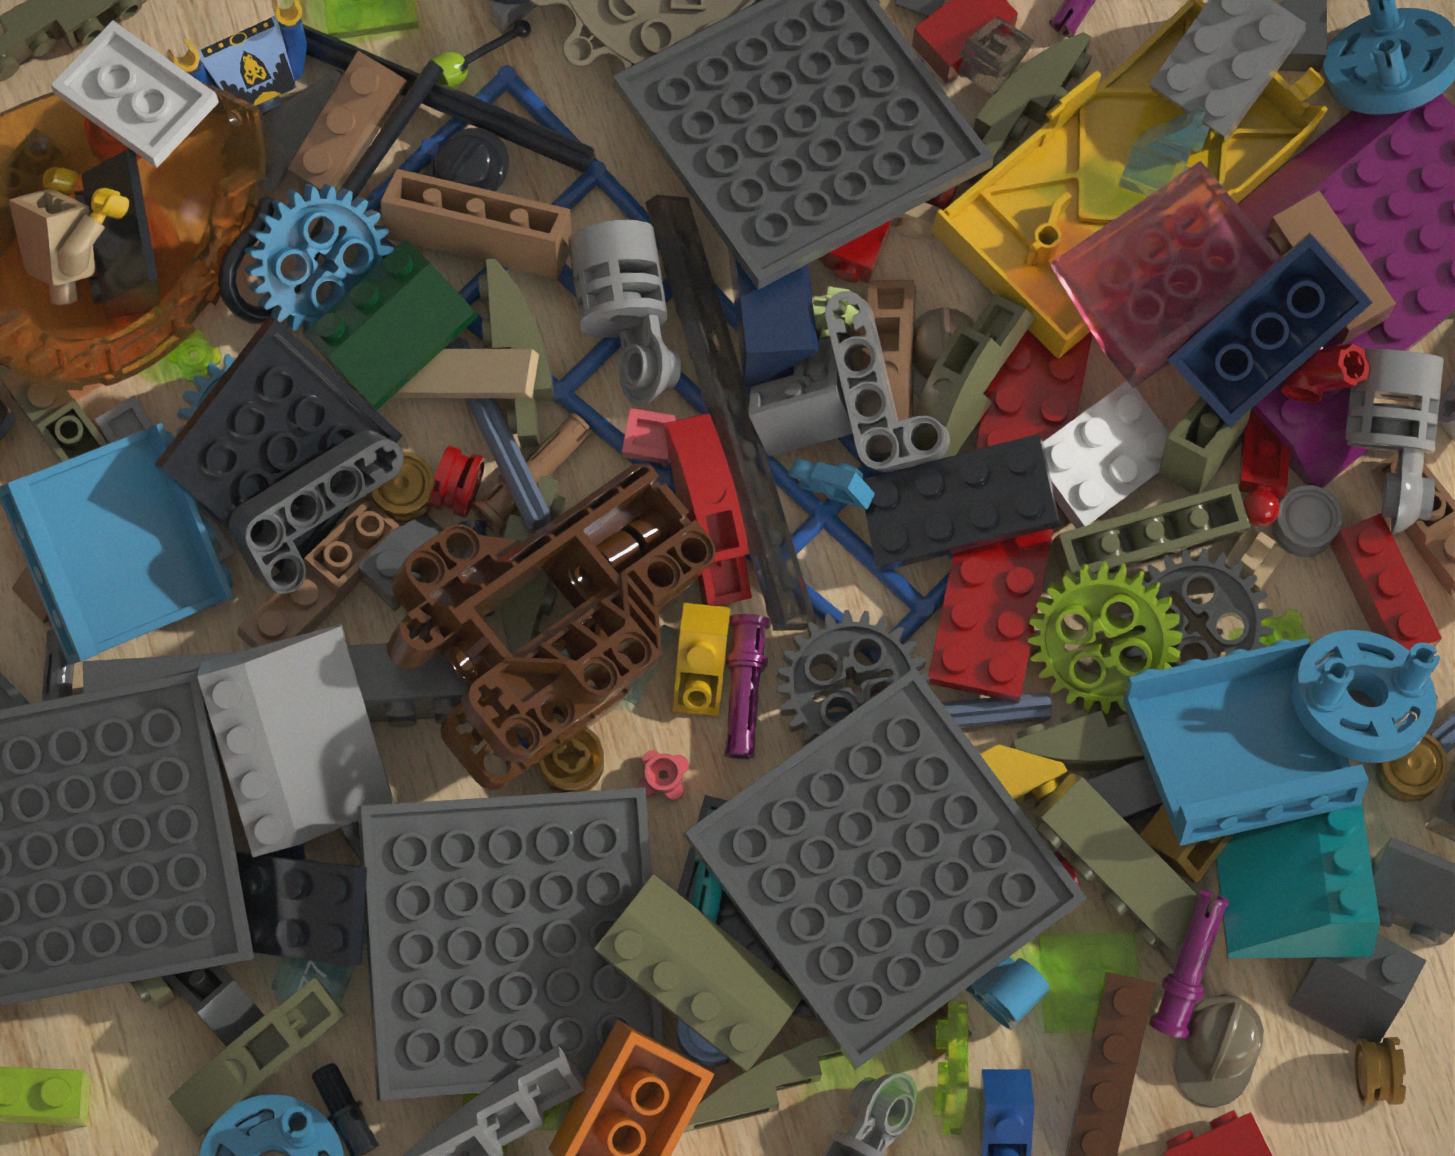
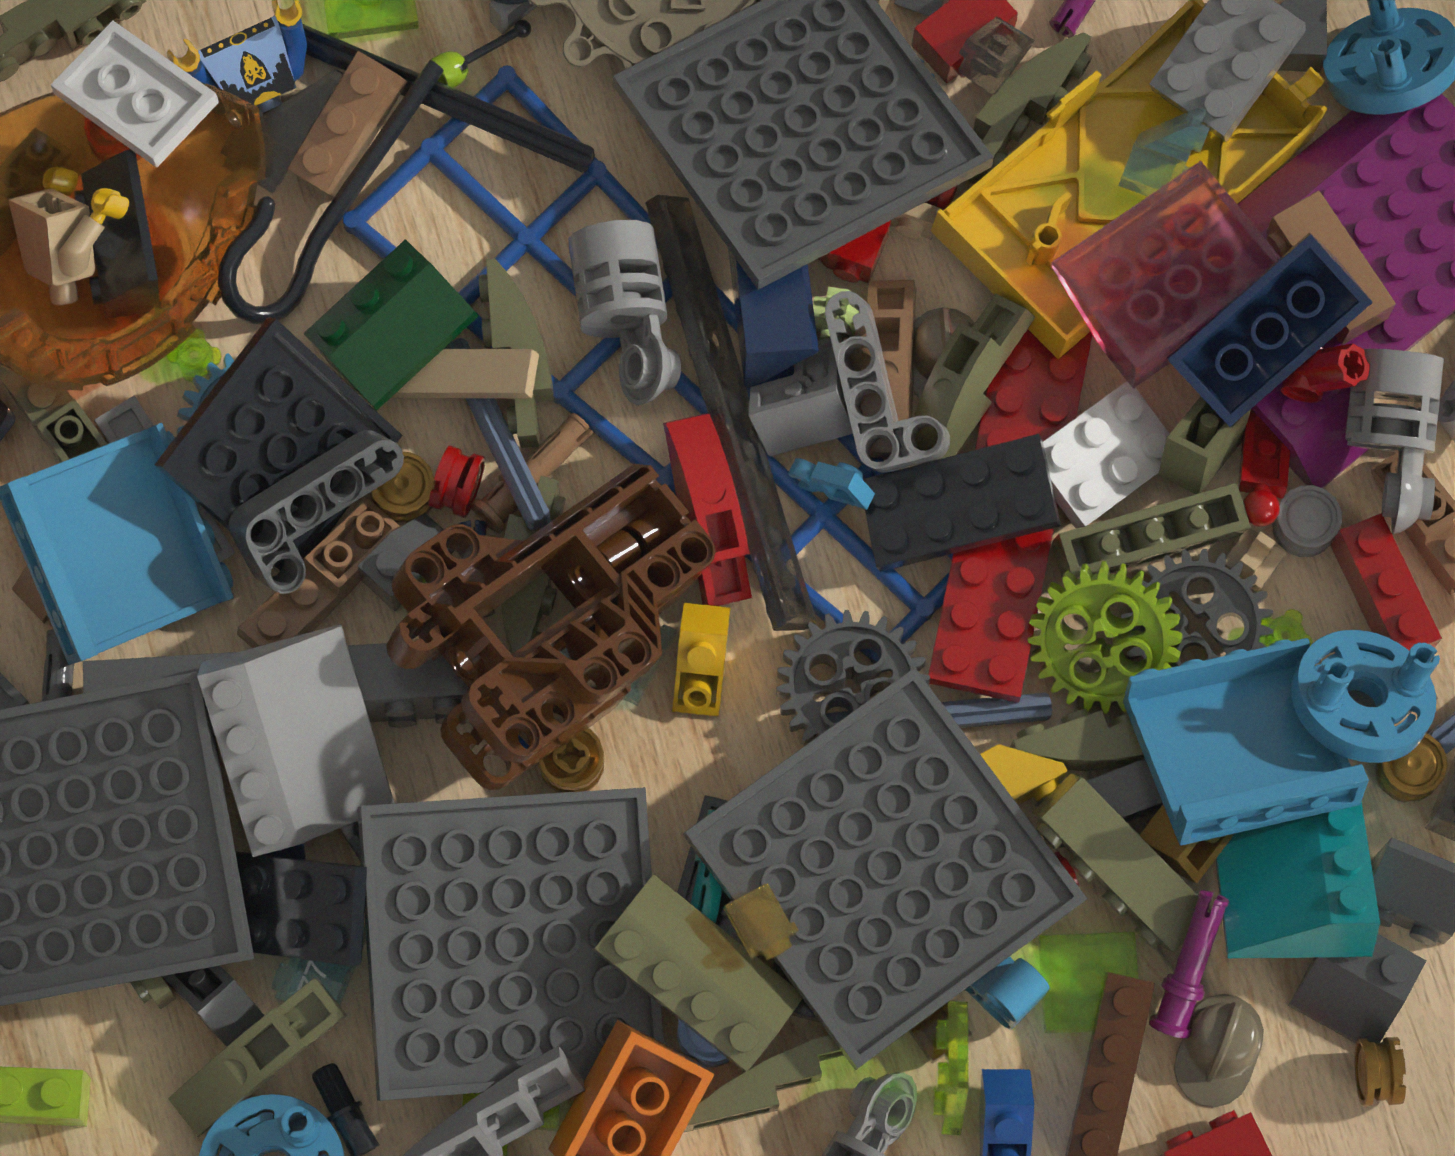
dark azure gear [244,183,394,331] -> none
medium nougat brick [381,169,572,279] -> none
black piece [423,128,509,192] -> none
coral plate [622,408,676,465] -> none
coral plate [638,750,689,801] -> none
magenta pin [724,614,771,759] -> none
none -> clear yellow bracket [723,882,799,960]

